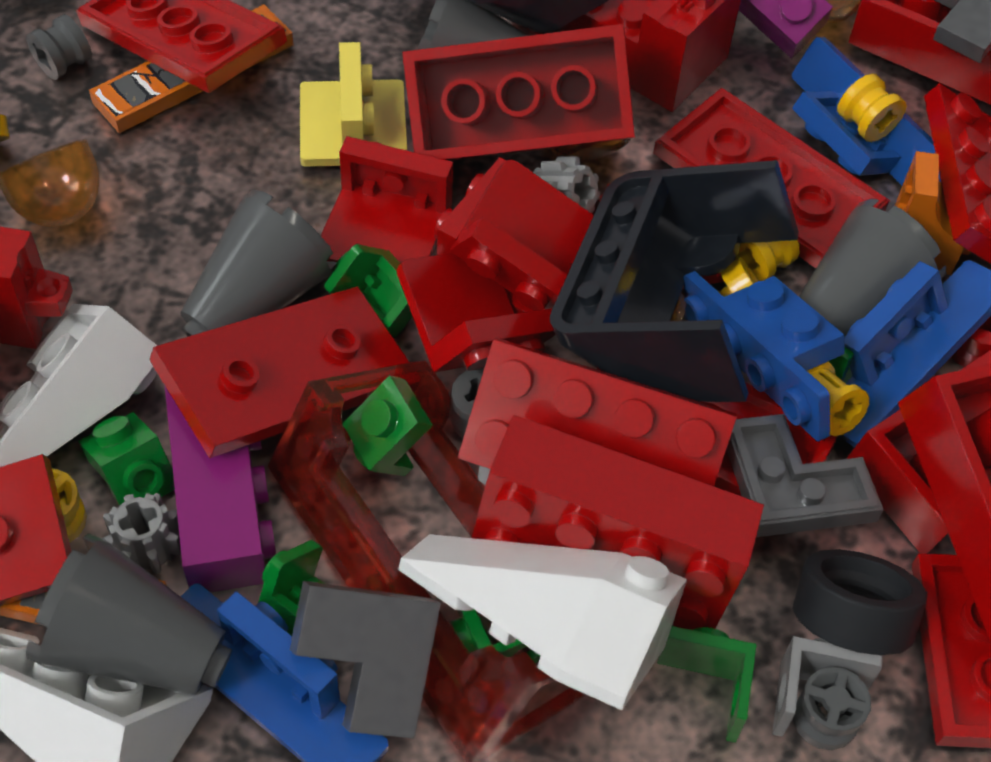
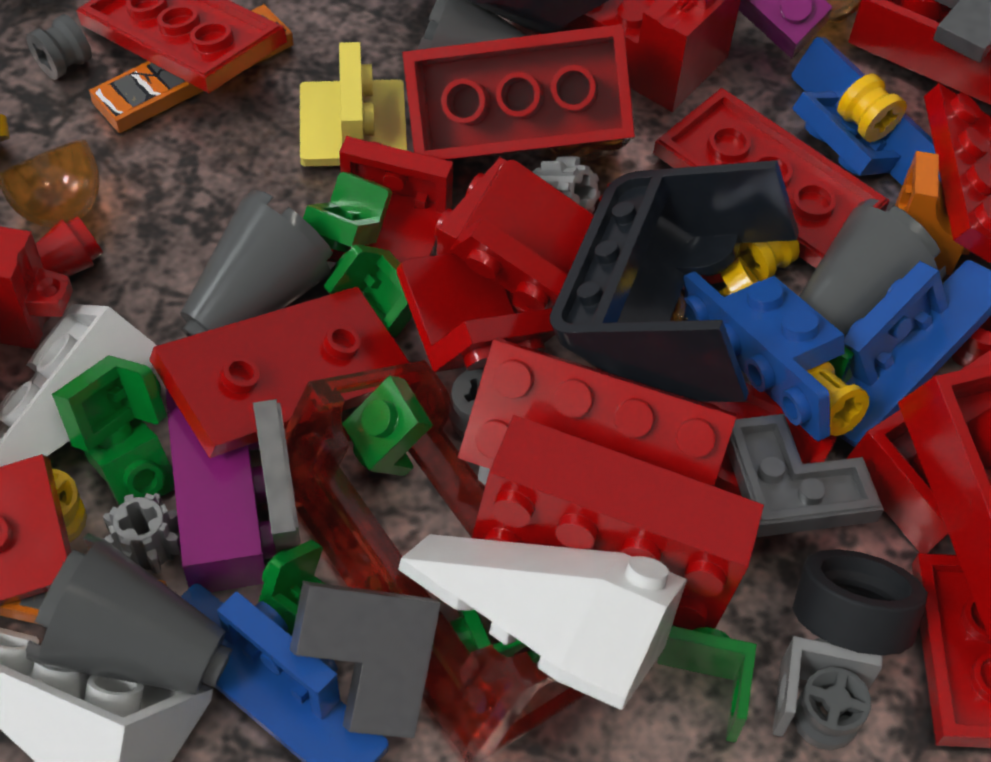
none -> red cone [35,216,104,277]
none -> green bracket [52,355,167,452]
none -> flat silver tile [253,399,301,551]
none -> green bracket [303,172,392,252]

